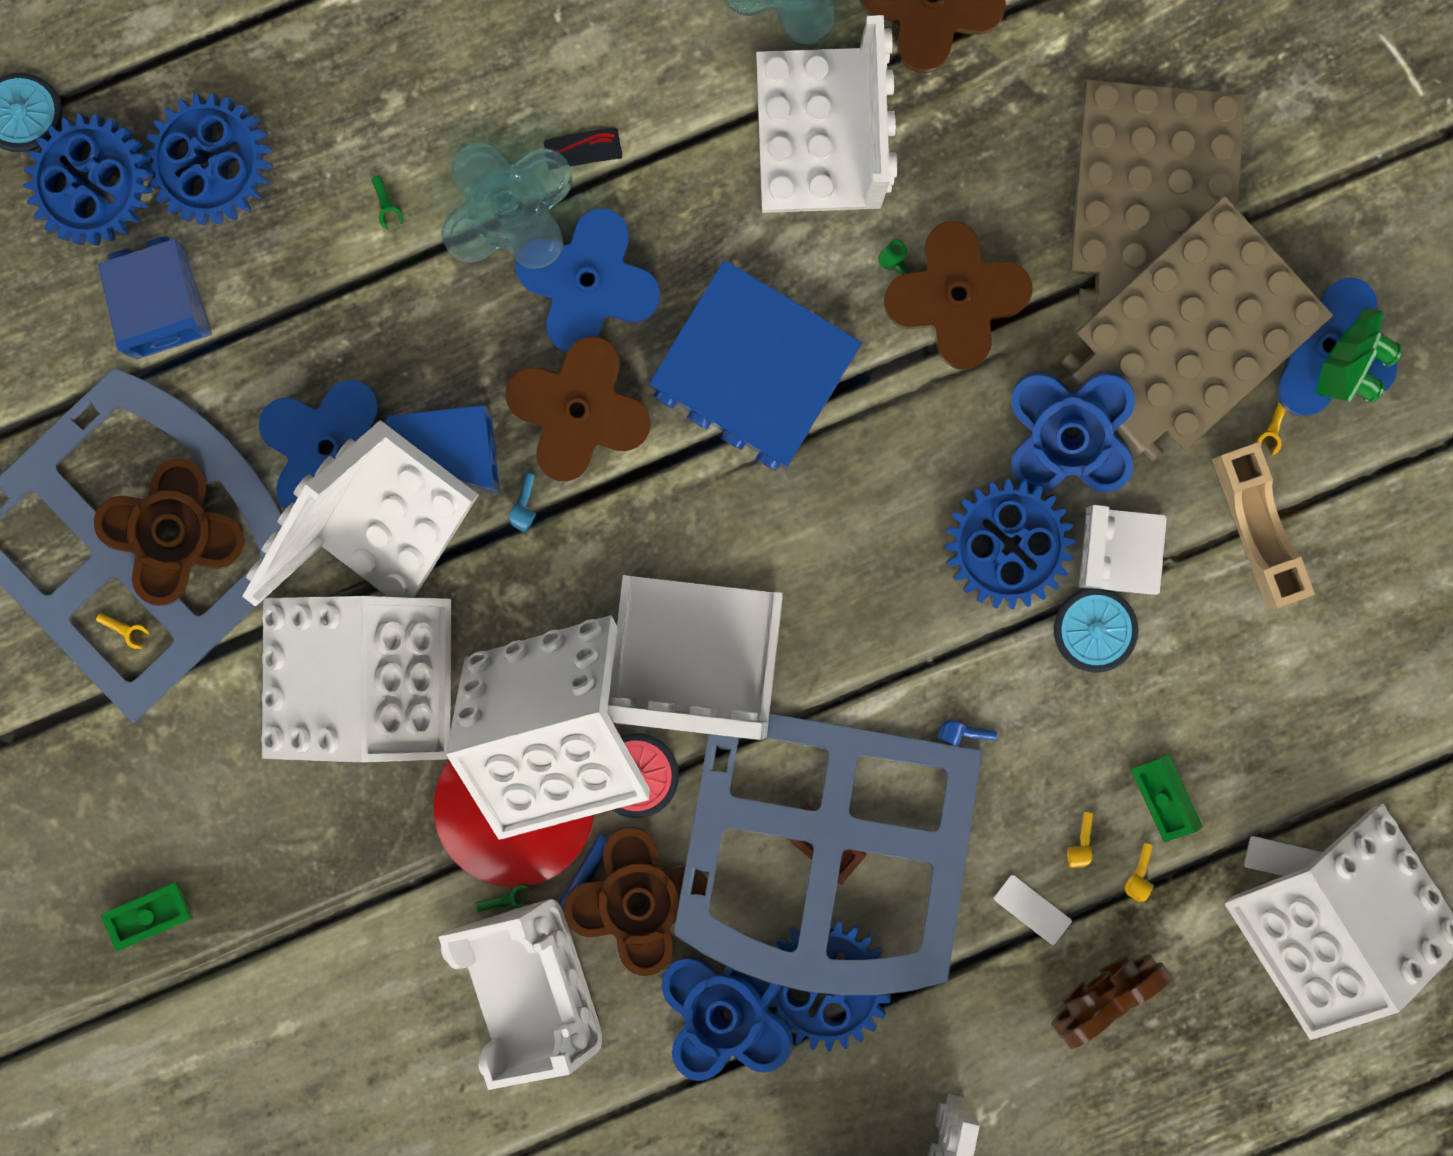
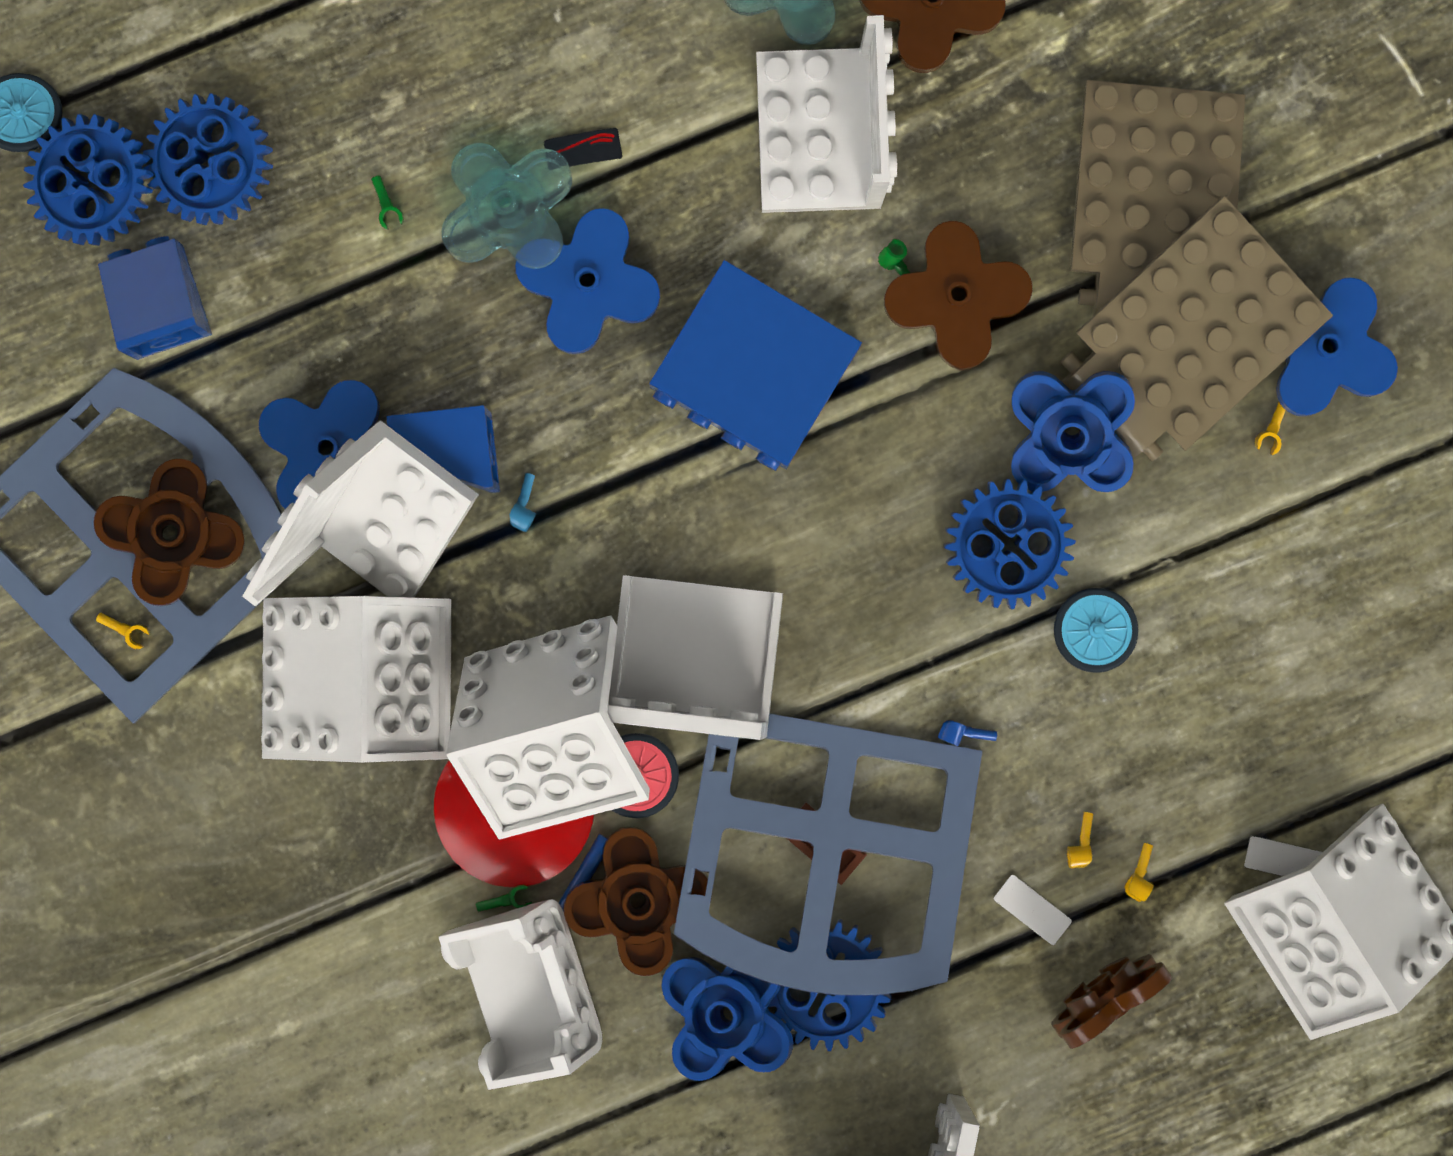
green plate [100,882,193,952] -> none
reddish brown plant [505,336,651,481] -> none
white bracket [1079,505,1167,595] -> none
green plate [1130,754,1203,842] -> none
tan arch [1212,442,1315,609] -> none
green connector [1315,308,1402,403] -> none

